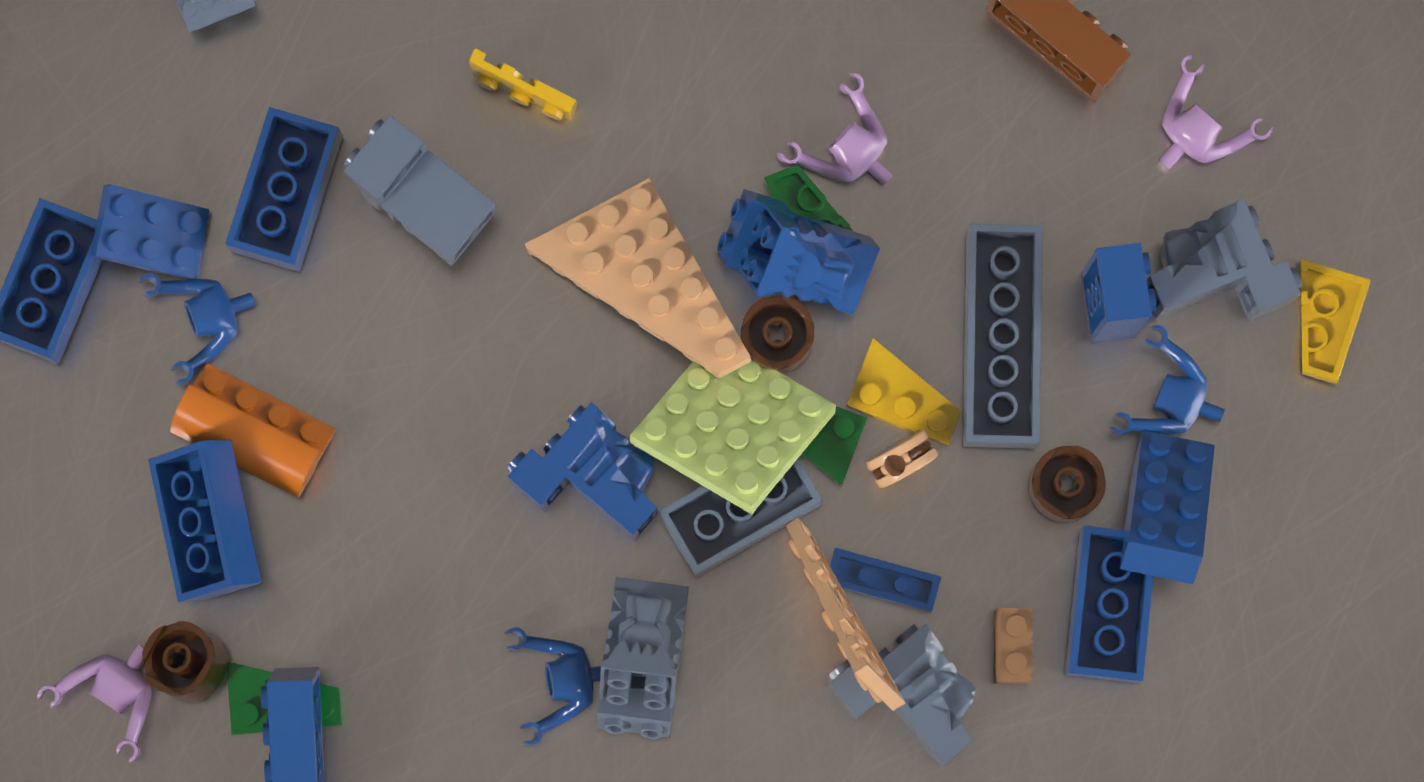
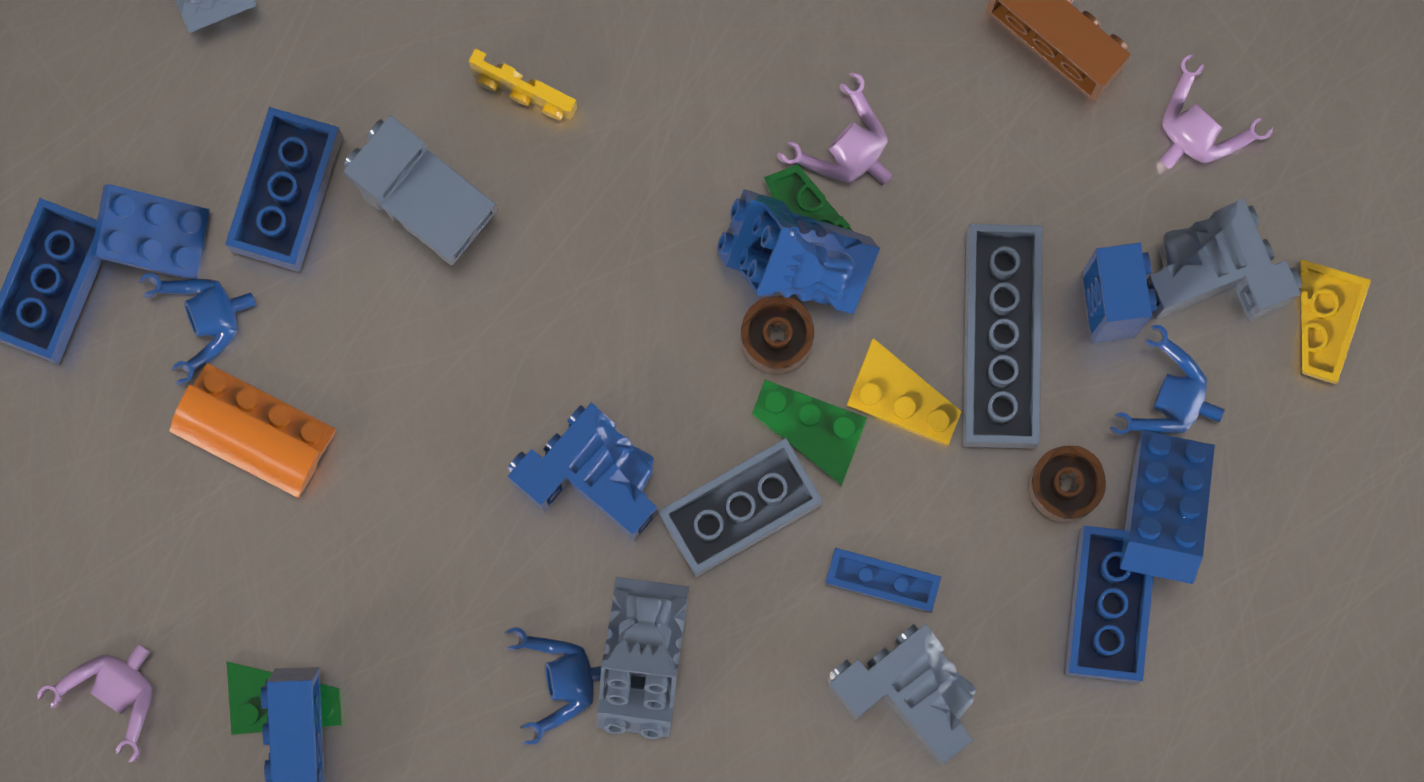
reddish brown brick [142,621,229,702] -> none
blue brick [148,440,262,602] -> none
light nougat wing [525,178,751,378] -> none
yellowish green plate [630,360,836,514] -> none
light nougat wing [786,518,905,711] -> none
light nougat head [866,429,938,488] -> none
medium nougat brick [994,608,1034,685] -> none

